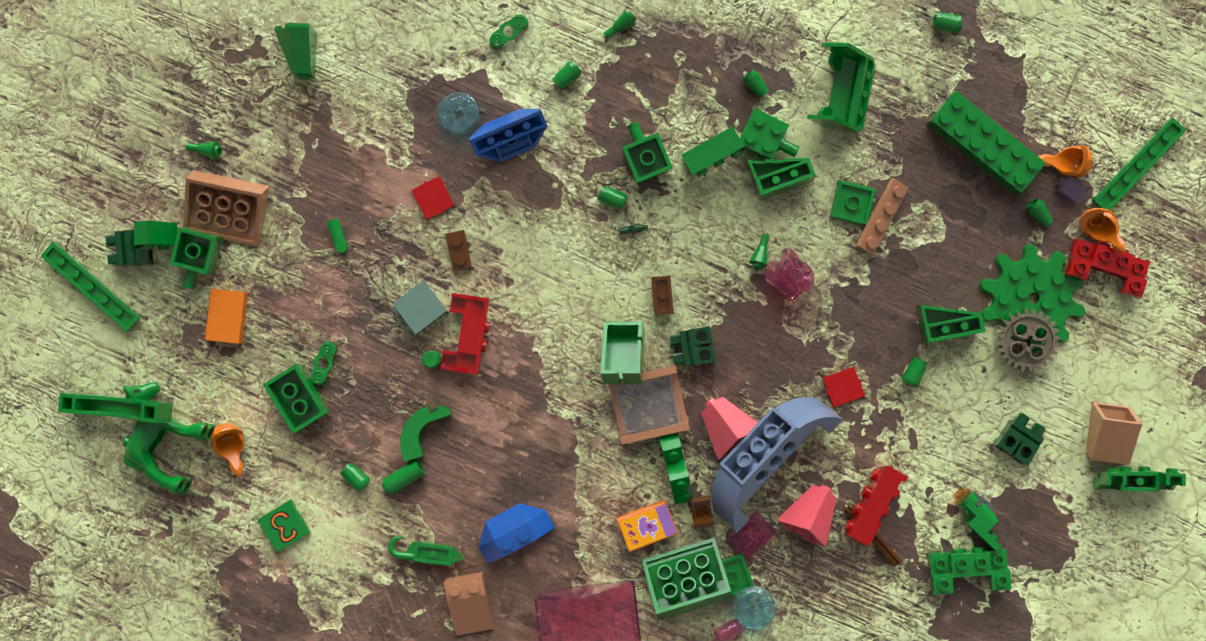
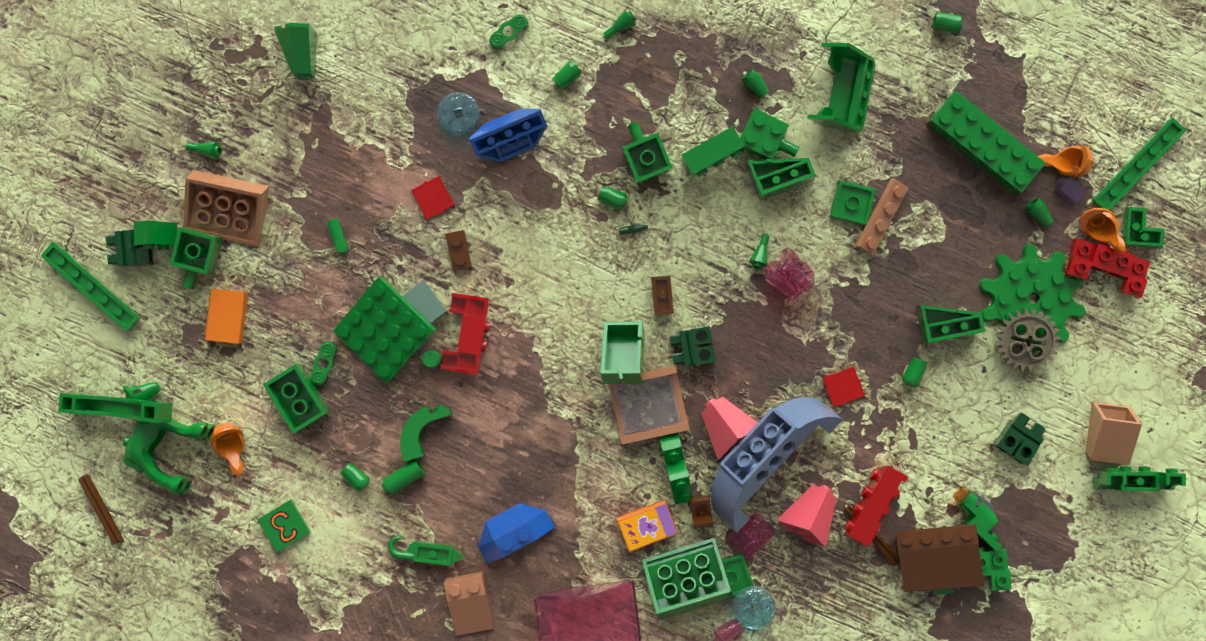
none -> reddish brown axle [78,474,123,544]
none -> green plate [333,276,436,384]
none -> reddish brown slope [896,524,984,592]
none -> green brick [1123,207,1164,248]

